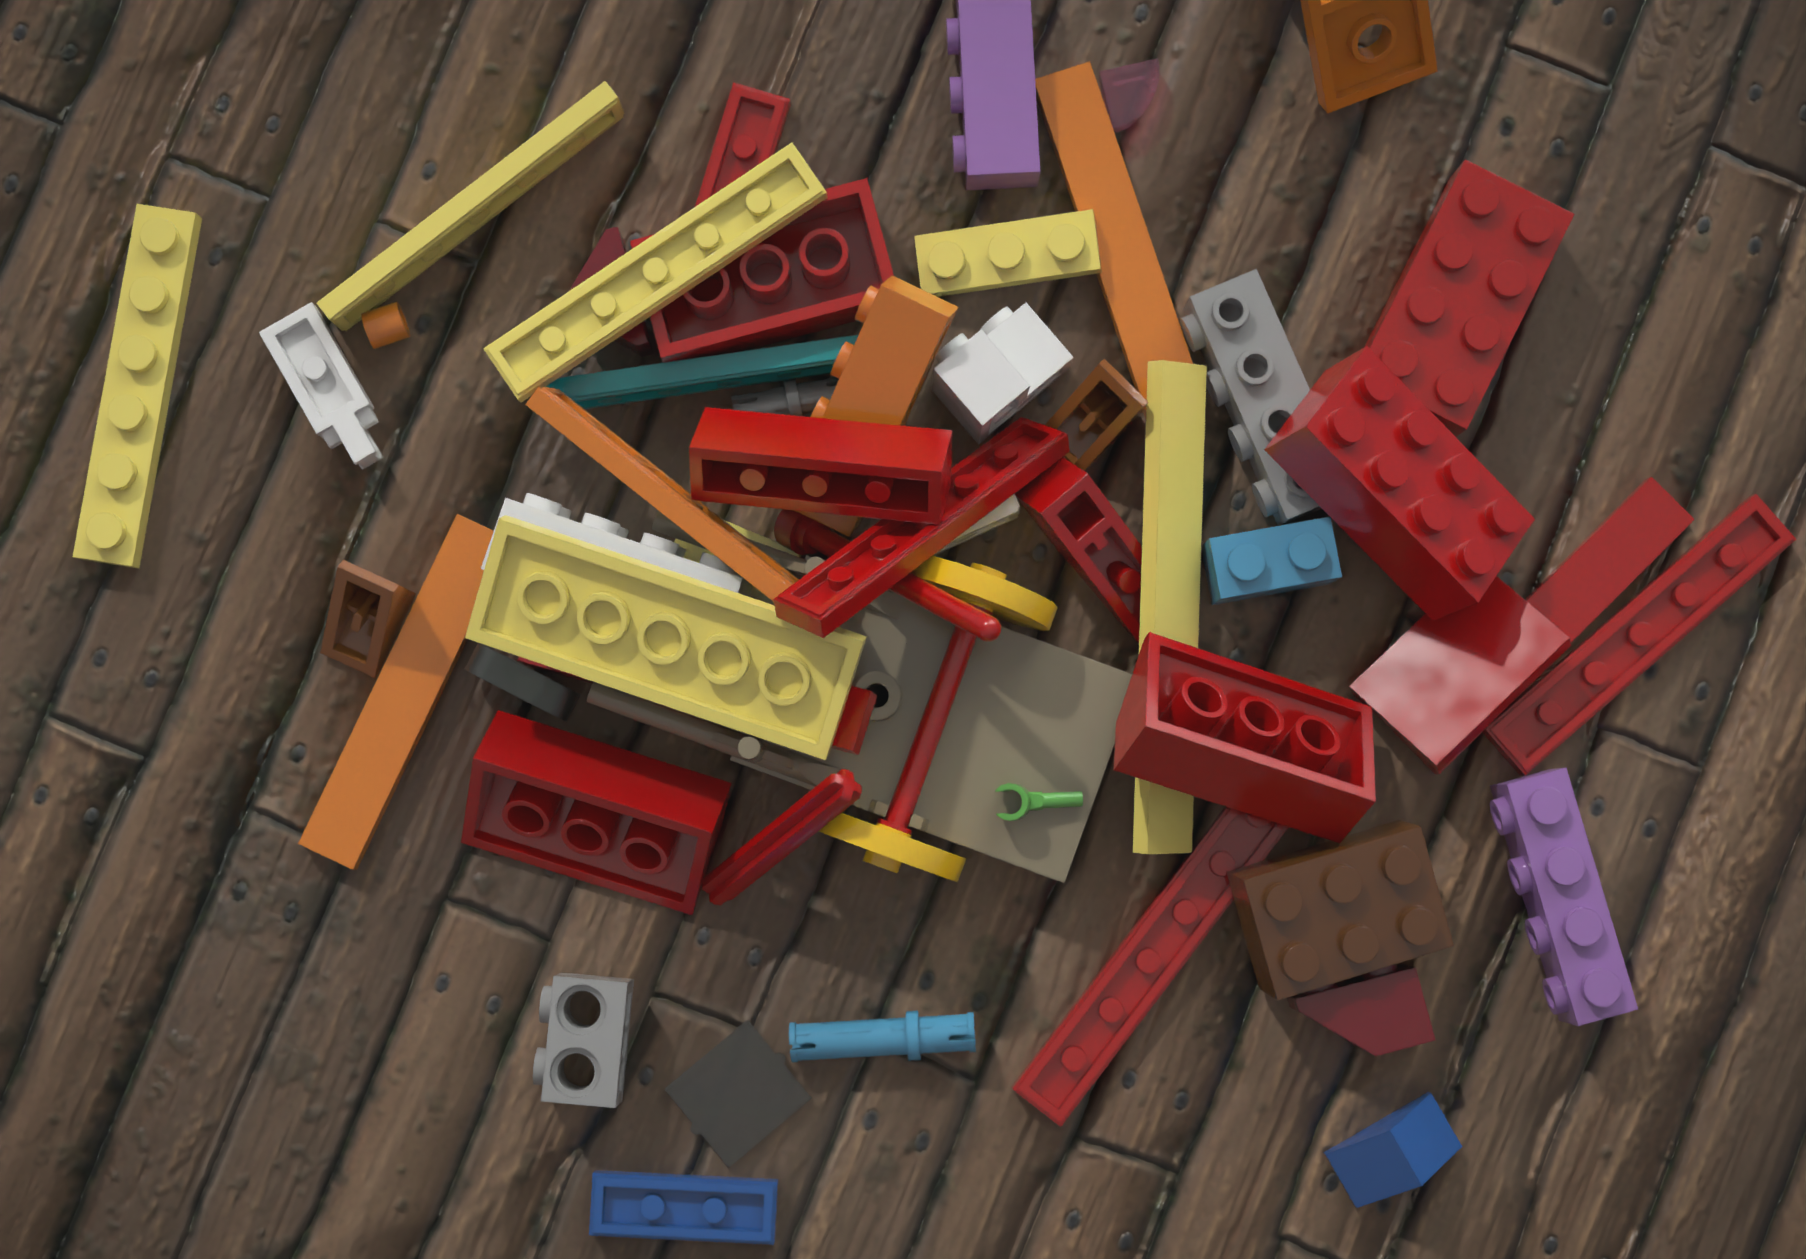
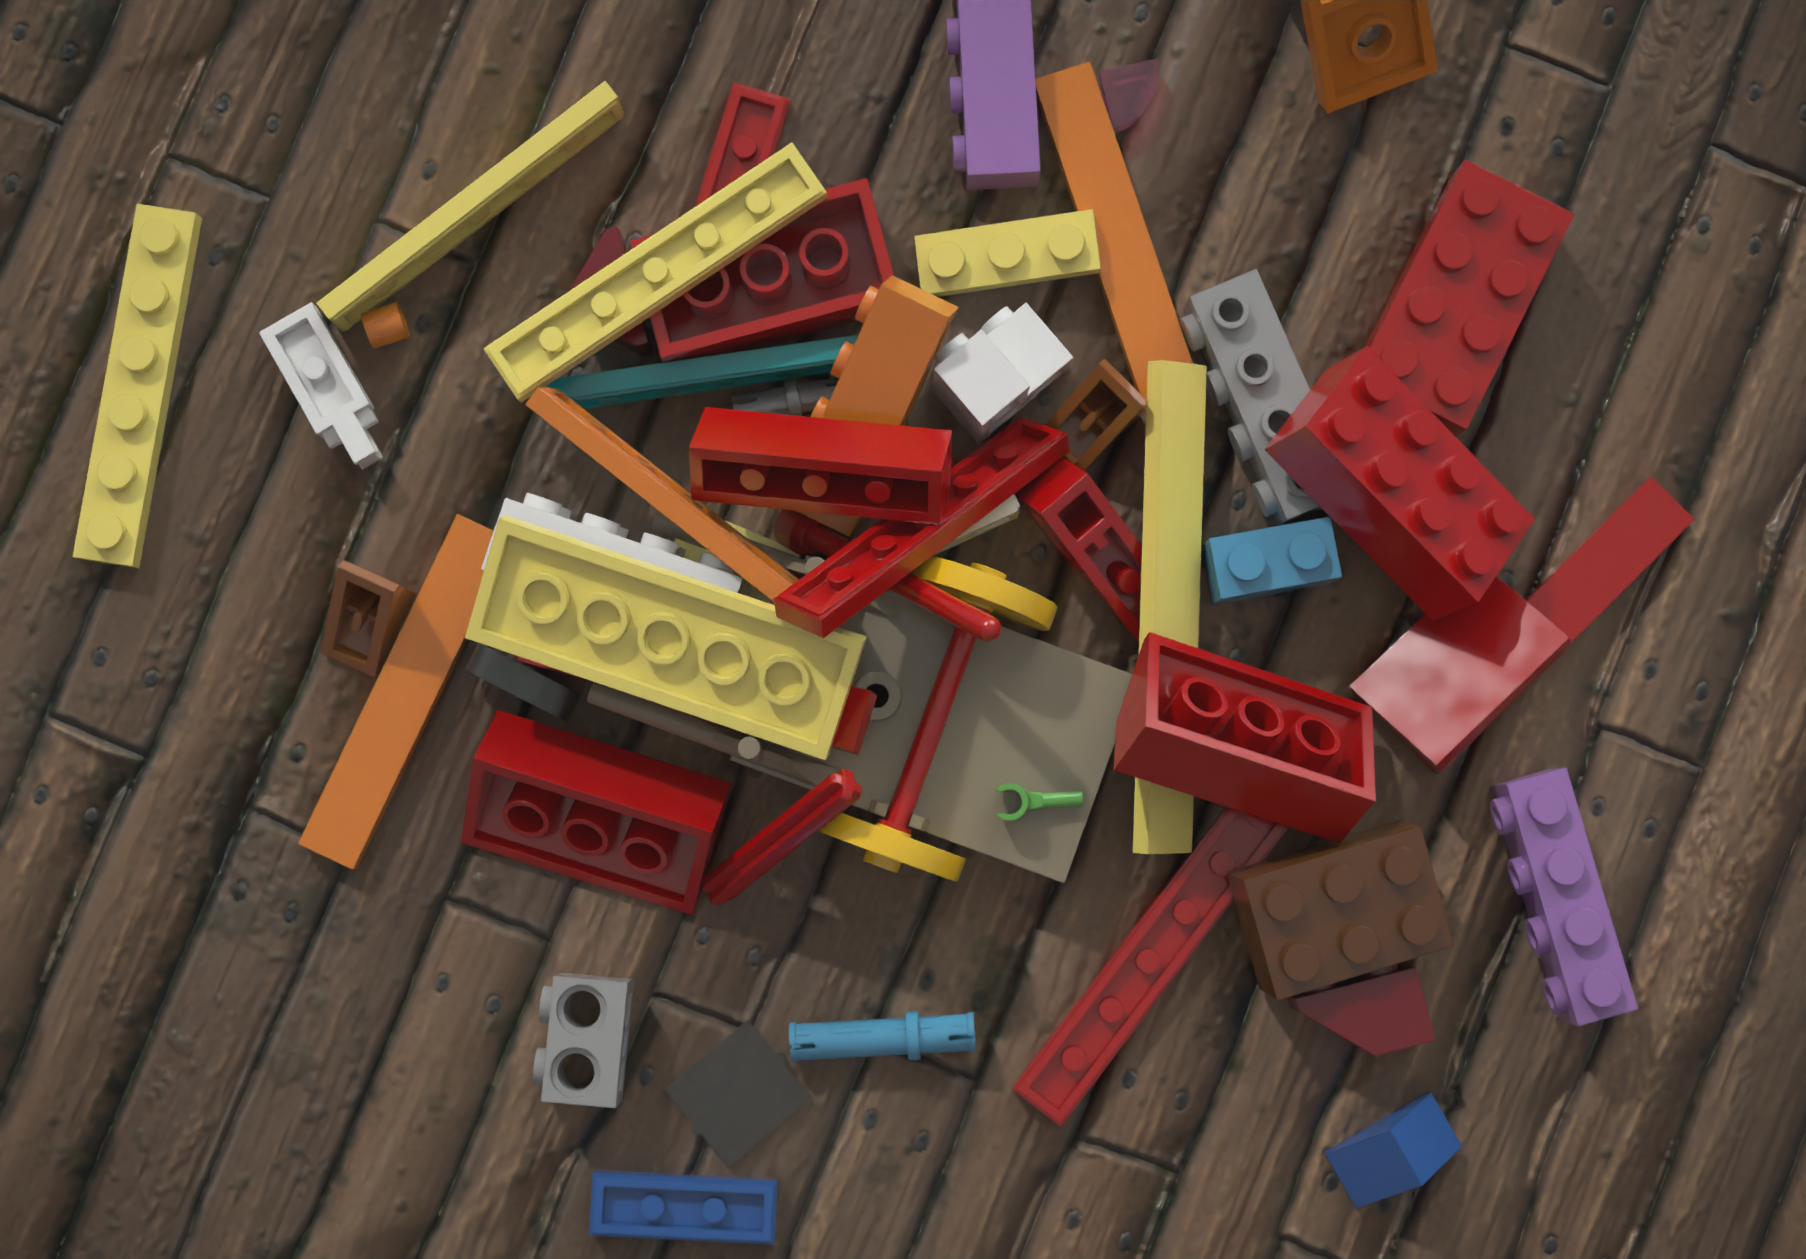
red tile [1482,494,1796,776] -> none

